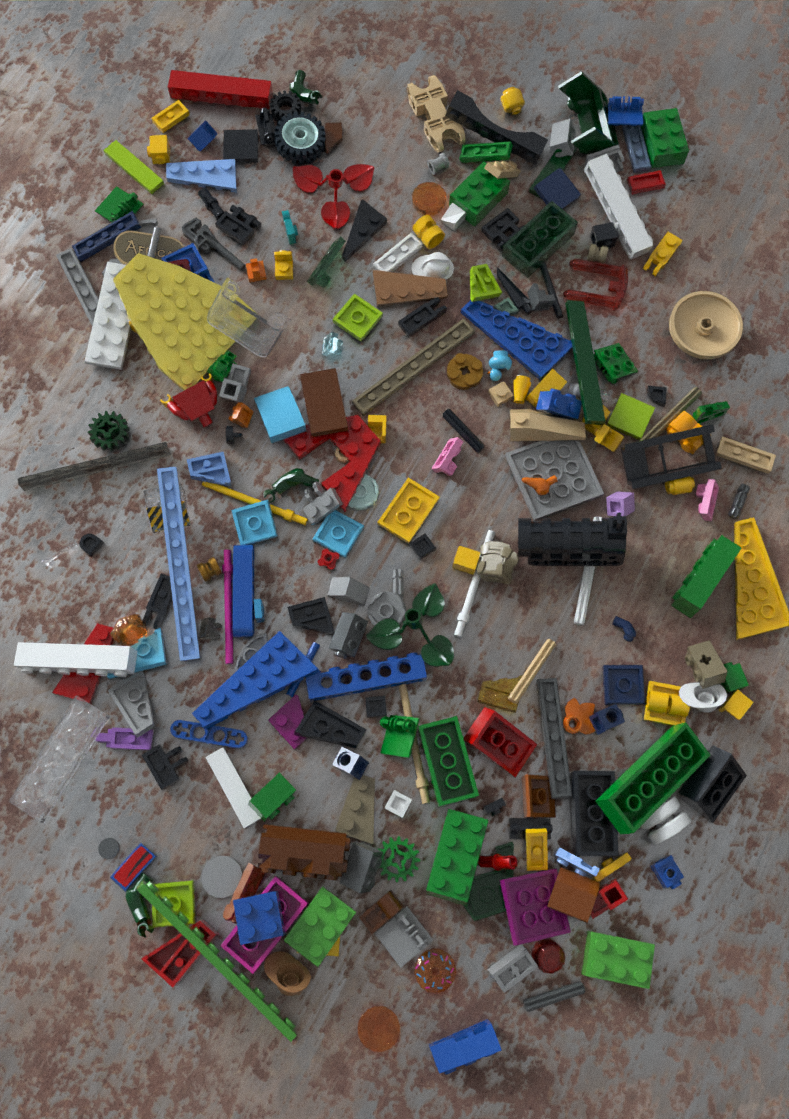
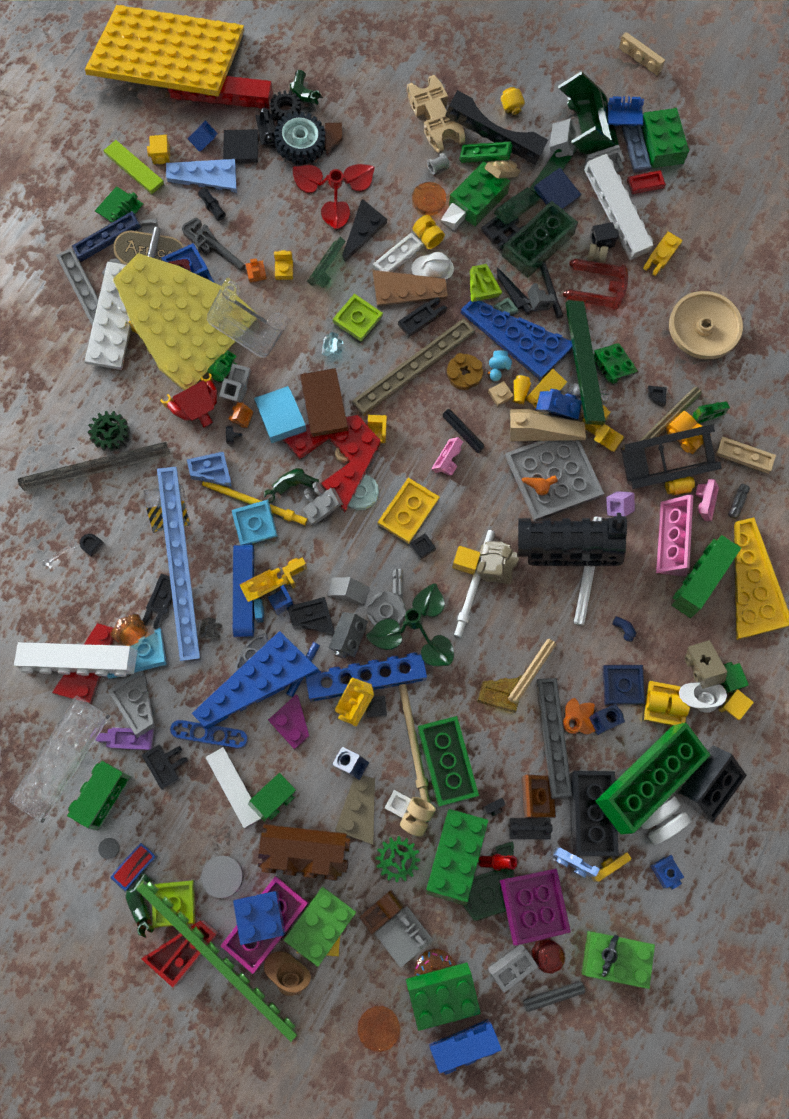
yellow plate [152,100,190,133] -> none
pearl gold wheel [197,557,222,582] -> none
black plate [215,205,262,245] -> none
dark pink bar [222,550,233,664] -> none
dark orange hinge [223,863,265,924] -> none
teal plate [282,210,298,245] -> none
black wing [294,700,367,748] -> none
medium azure tile [312,510,364,559] -> none
red plate [318,549,340,570] -> none
dark grey brick [340,842,383,893] -> none
green hinge [380,715,420,758] -> none
red slope [463,707,537,778] -> none
yellow plate [526,828,548,871] -> none
dark orange slope [547,867,600,923] -> none
red brick [591,879,628,919] -> none
lime tile [607,393,655,440] -> none
none -> green brick [67,760,131,831]
none -> yellow plate [85,5,244,96]
none -> yellow hinge [239,568,288,602]
none -> blue panel [268,585,294,615]
none -> yellow bracket [281,557,307,589]
none -> yellow hinge [335,678,374,727]
none -> tan wheel [400,797,436,836]
none -> green brick [406,962,481,1031]
none -> clear green hinge [494,187,540,225]
none -> black piece [602,935,619,977]
none -> tan plate [619,32,665,75]
none -> bright pink slope [656,495,693,576]

